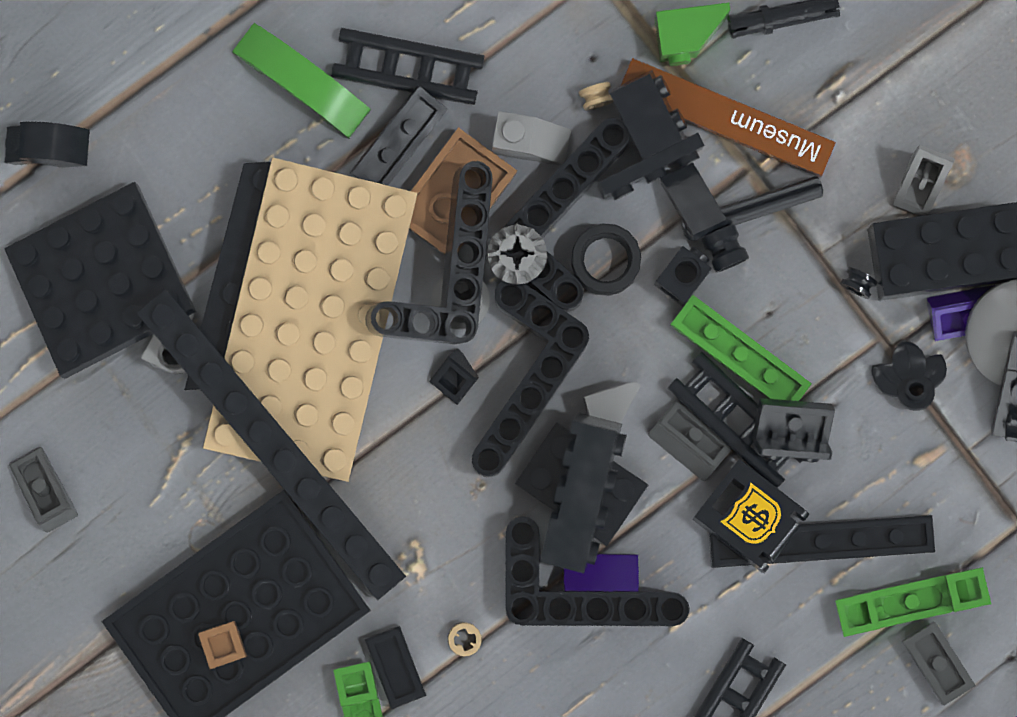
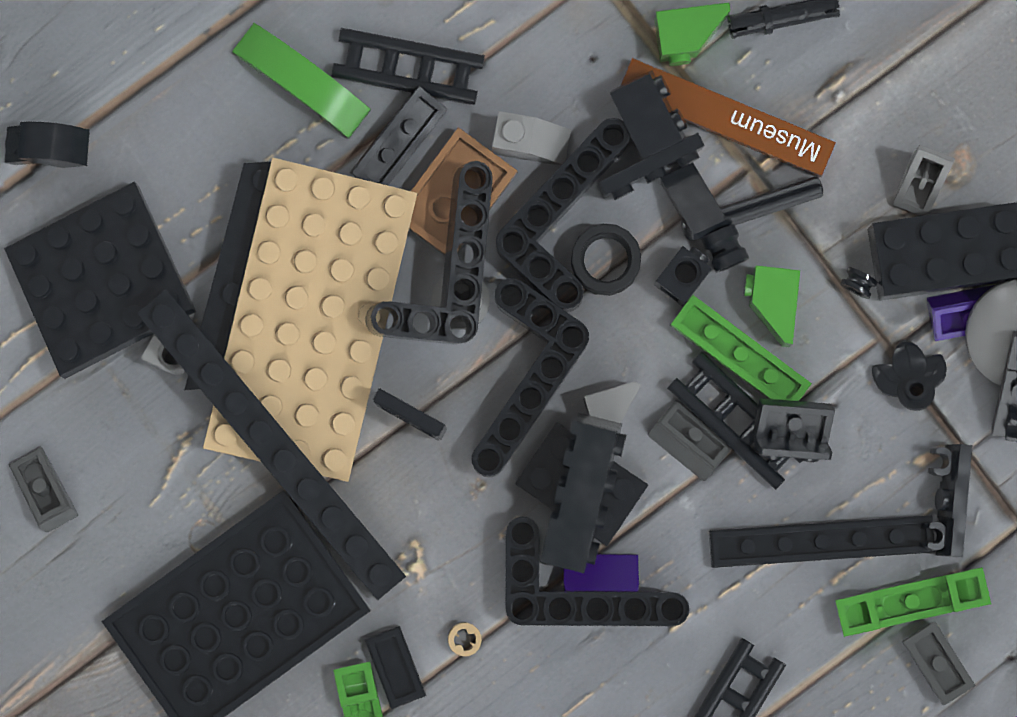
medium nougat plate [198,621,247,669] -> none
black slope [429,348,479,405] -> none
light grey gear [487,224,547,284] -> none
tan bush [579,82,614,111] -> none
black container [692,459,810,574] -> none
none -> black tile [373,388,447,441]
none -> bright green slope [744,265,800,347]
none -> black plate [922,444,972,557]

